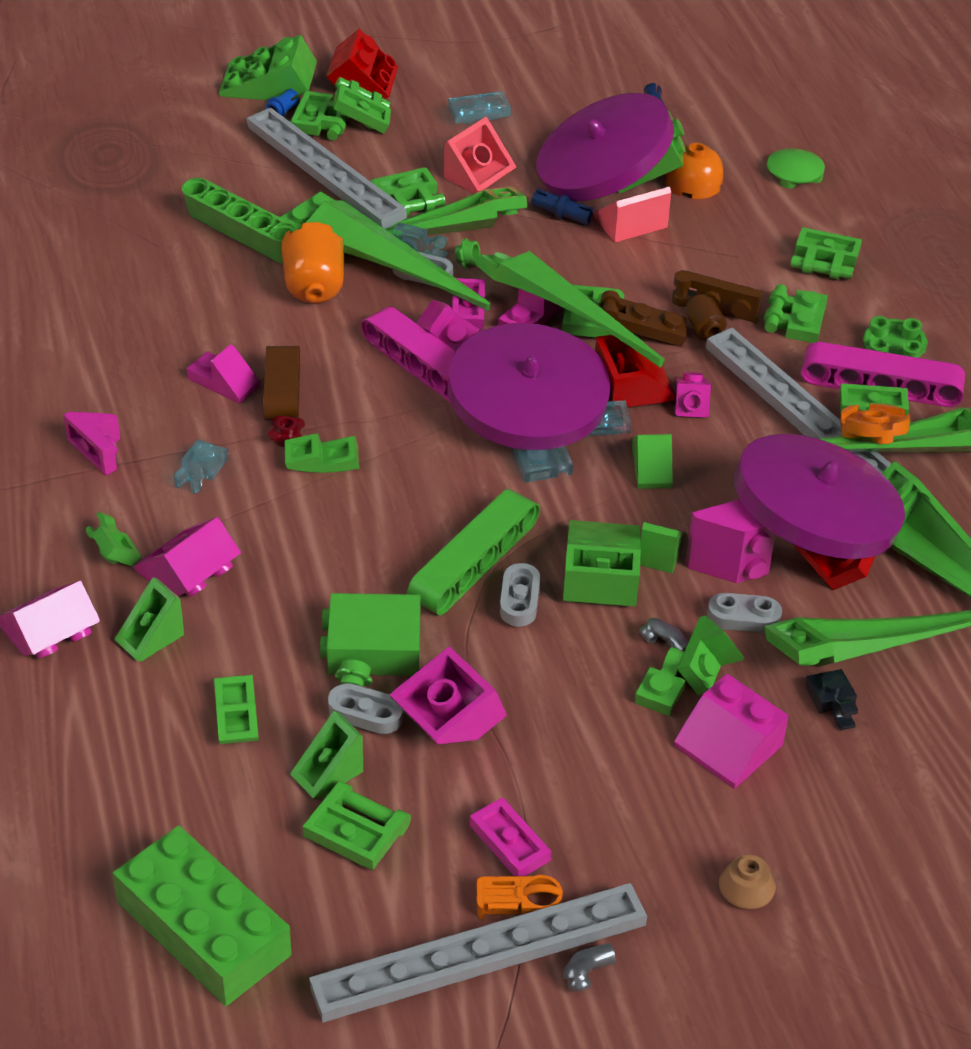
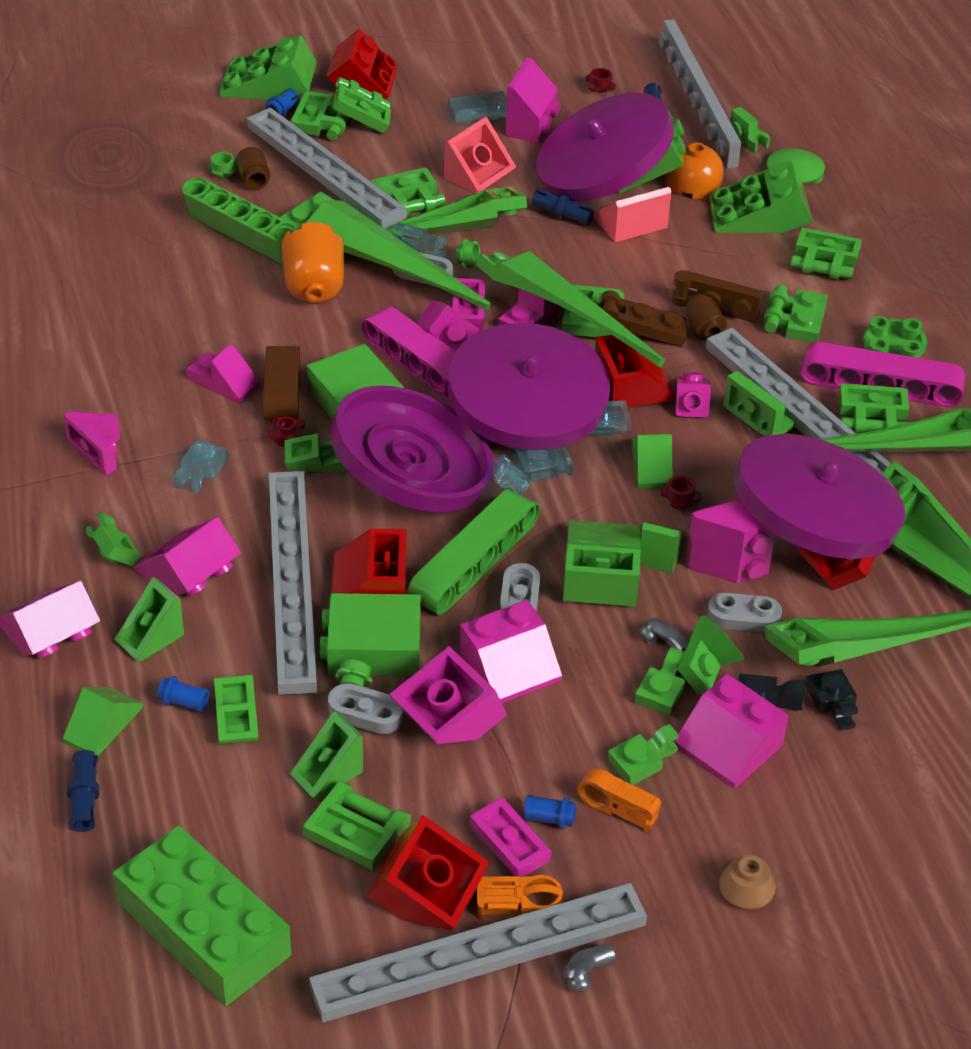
orange plate [840,404,910,444] -> none
none -> bright green slope [63,687,143,756]
none -> dark blue pin [67,750,100,832]
none -> blue pin [157,676,210,713]
none -> bright green plate [208,152,237,178]
none -> reddish brown brick [236,147,270,190]
none -> light grey plate [269,471,317,695]
none -> bright green brick [307,344,404,420]
none -> magenta container [330,386,494,512]
none -> red slope [332,528,407,594]
none -> red slope [366,815,490,930]
none -> slope [460,600,562,703]
none -> clear light blue plate [492,453,531,495]
none -> dark pink slope [506,57,561,143]
none -> blue pin [524,795,577,830]
none -> orange piece [577,768,661,833]
none -> dark red plate [586,68,616,93]
none -> bright green plate [608,724,679,785]
none -> light grey plate [659,19,741,168]
none -> dark red plate [660,475,702,509]
none -> bright green slope [708,160,813,233]
none -> bright green bracket [723,371,794,437]
none -> bright green plate [730,107,770,153]
none -> black plate [739,673,805,711]

